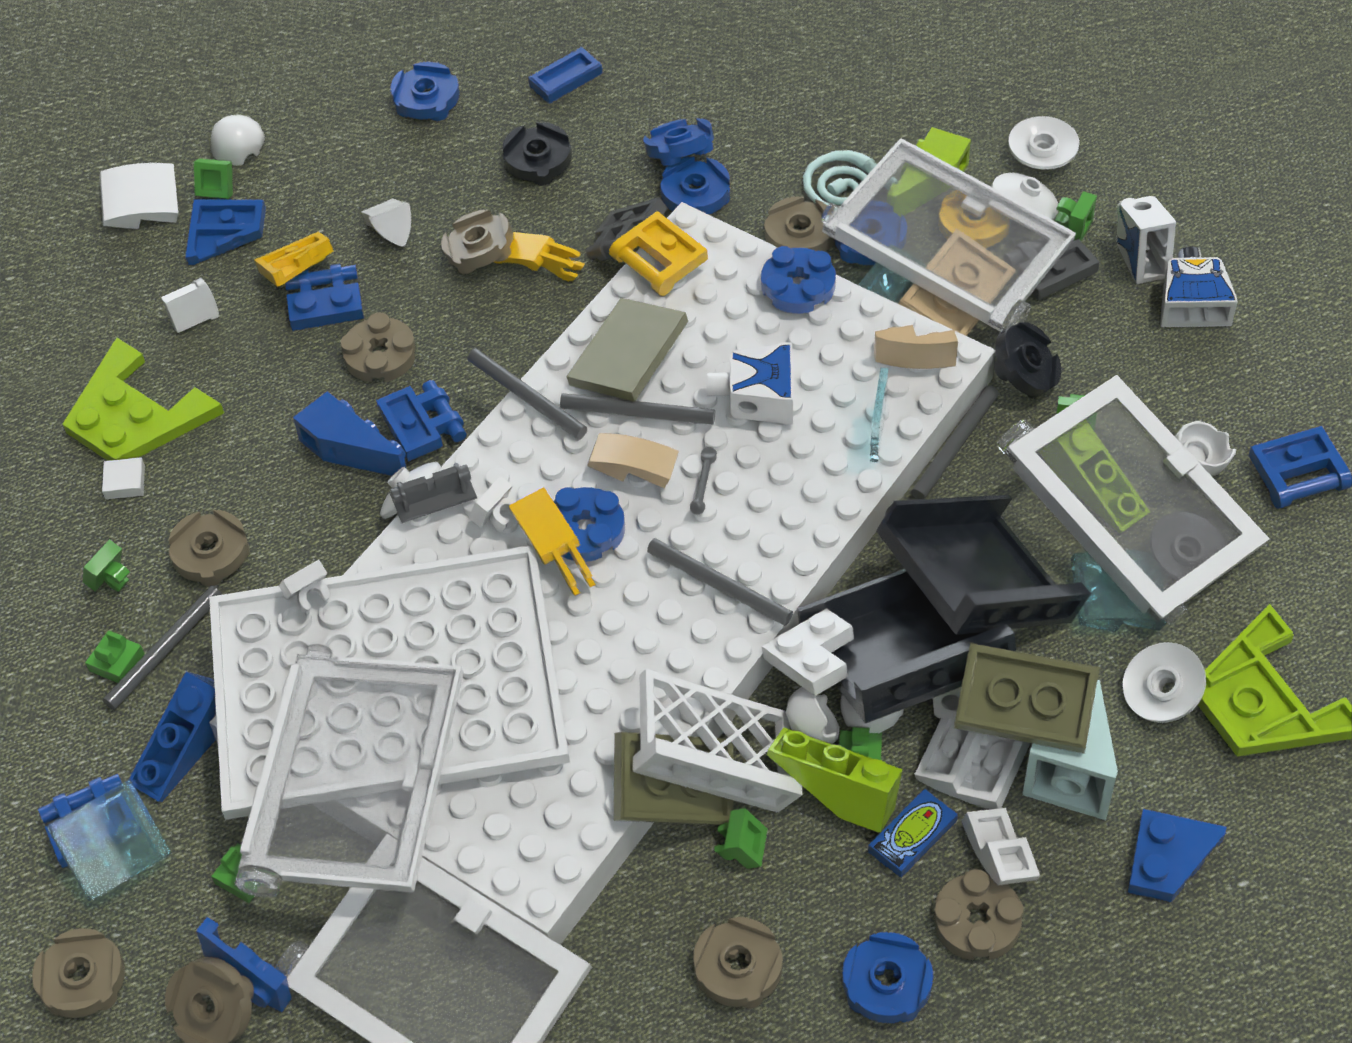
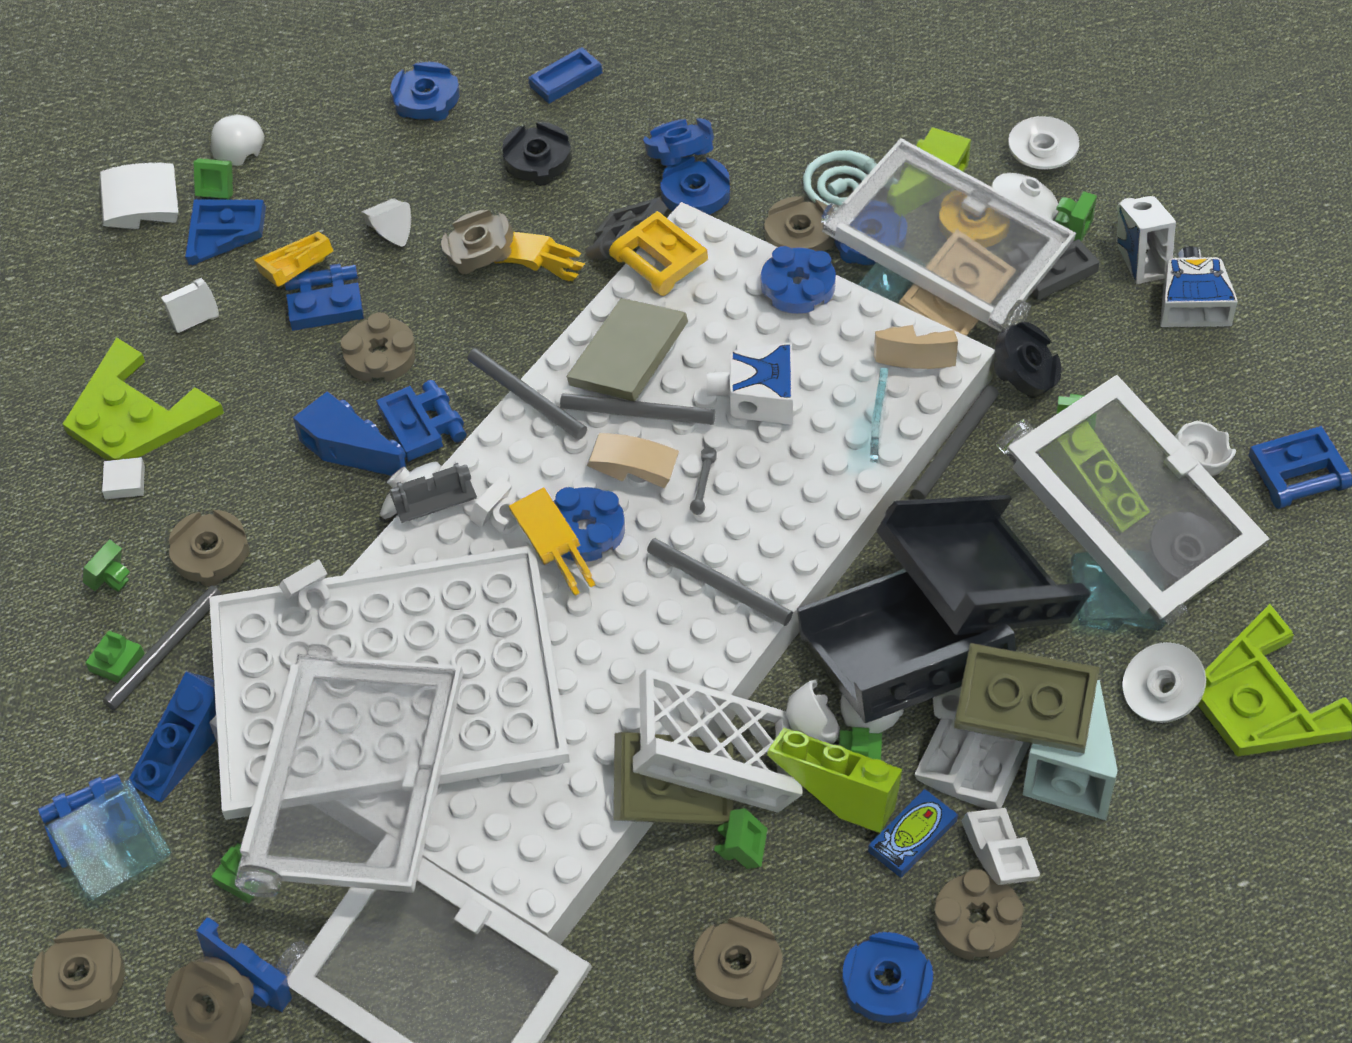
white plate [762,609,854,696] -> none
blue wing [1128,809,1227,902] -> none

